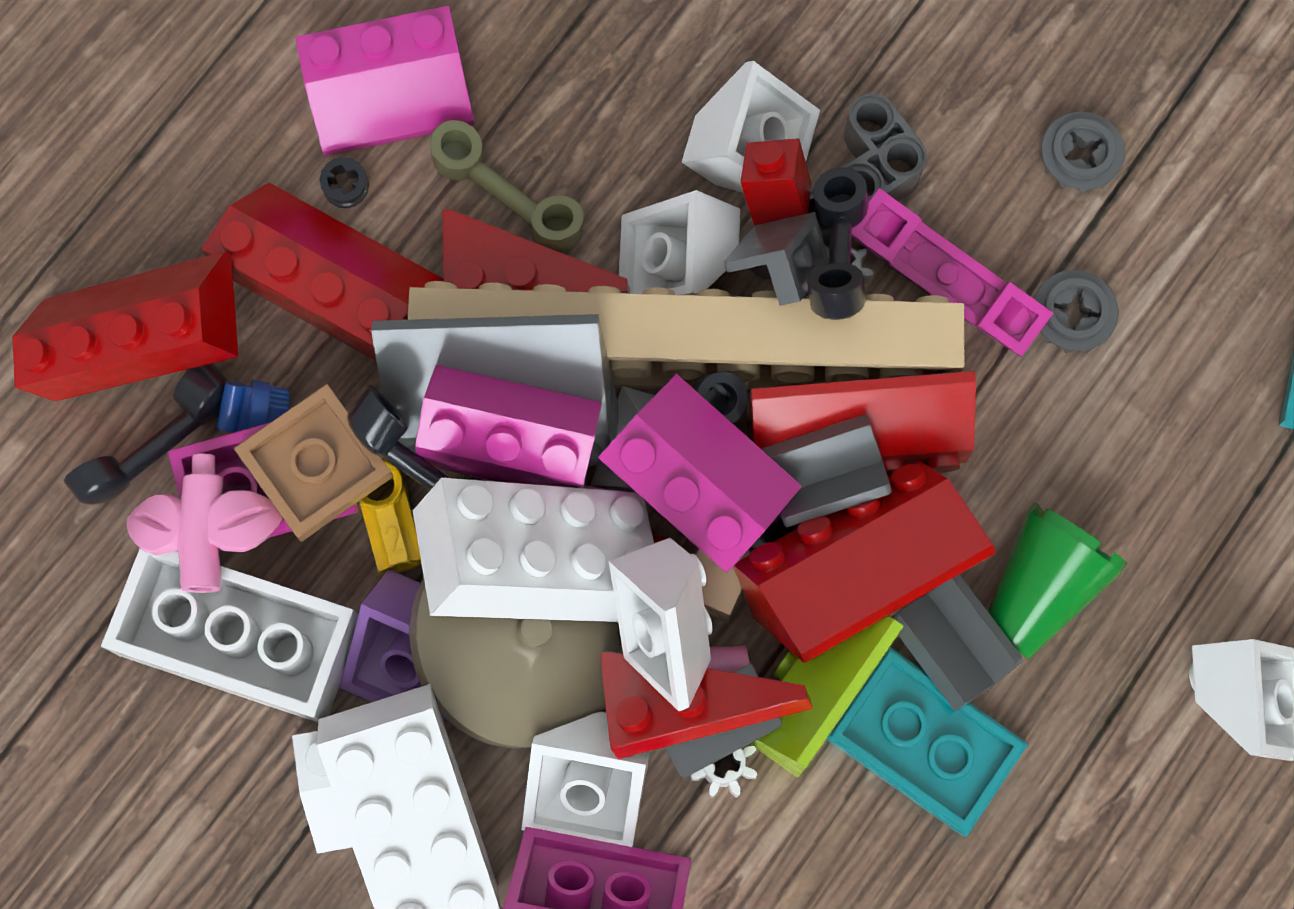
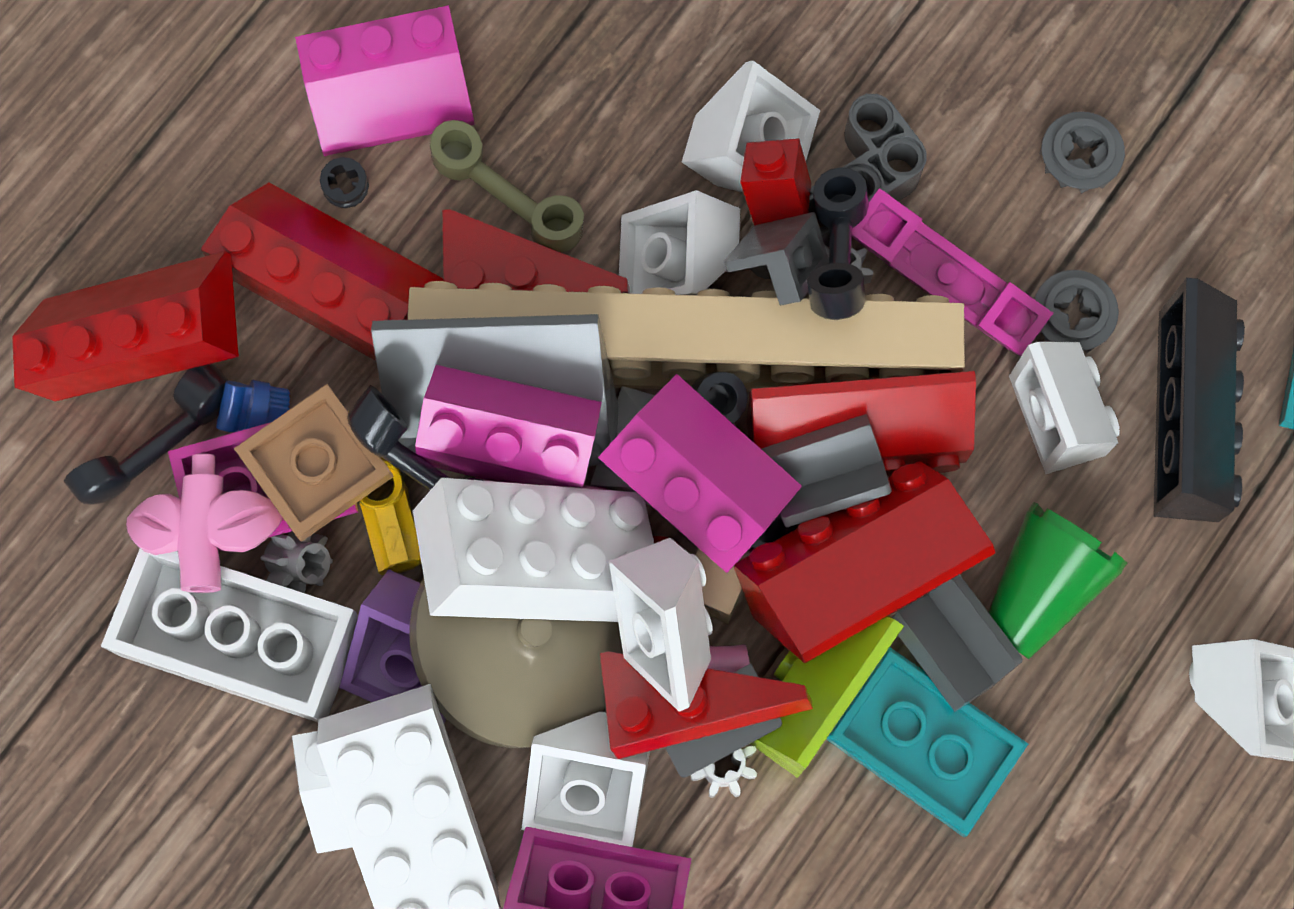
none -> light grey gear [261,531,333,593]
none -> white slope [1009,342,1120,474]
none -> black slope [1154,277,1245,522]

